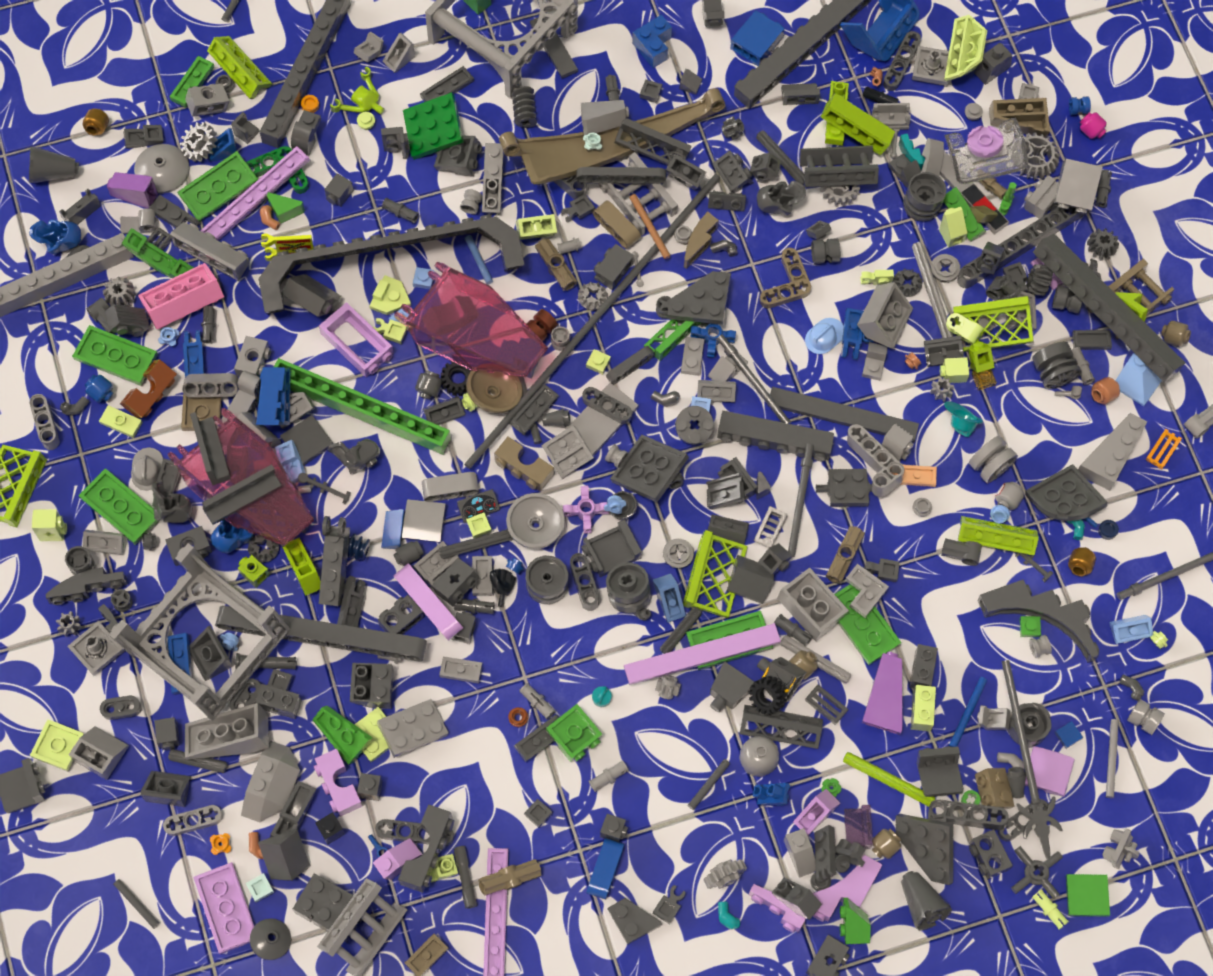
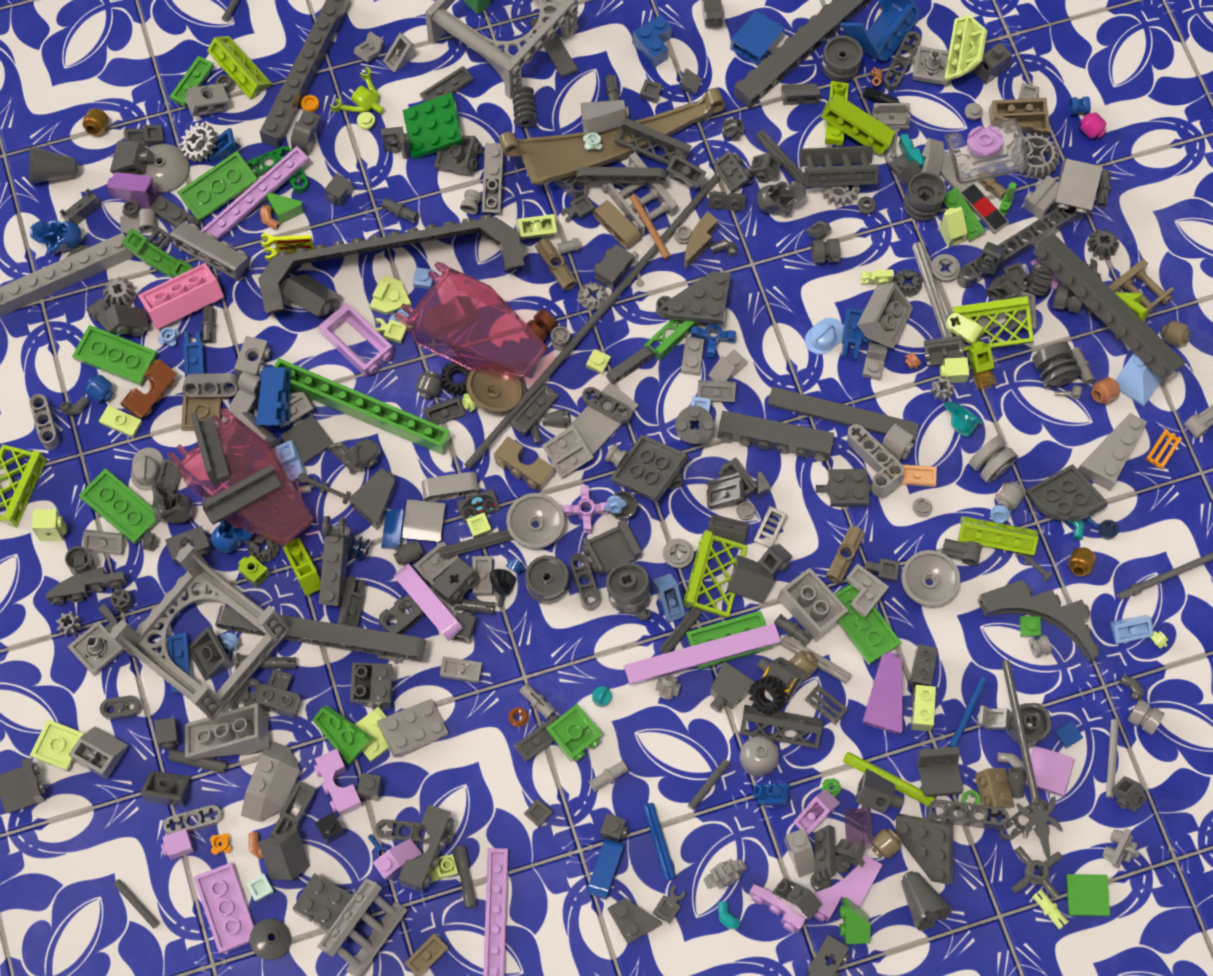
dark grey panel [231,112,259,144] -> none
medium blue bar [465,235,493,285] -> none
dark tan piece [478,859,541,896] -> none
flat silver arm [651,391,680,407] -> none
flat silver bar [717,334,791,424] -> none
dark tan beam [759,248,811,309] -> none
dark grey bar [788,444,814,557] -> none
dark grey brick [969,829,1013,880] -> none
olive slope [970,205,998,223] -> none
dark grey tile [1072,330,1112,350] -> none
none -> dark grey torso [110,141,154,175]
none -> dark grey plate [122,201,141,218]
none -> lavender brick [161,829,194,860]
none -> dark grey slope [349,468,396,530]
none -> blue axle [643,803,676,881]
none -> light grey plate [736,501,756,520]
none -> dark grey wheel [821,35,863,82]
none -> dark grey torso [855,768,904,812]
none -> dark grey plate [857,196,876,214]
none -> light grey dish [901,550,960,607]
none -> dark grey brick [1112,776,1148,812]

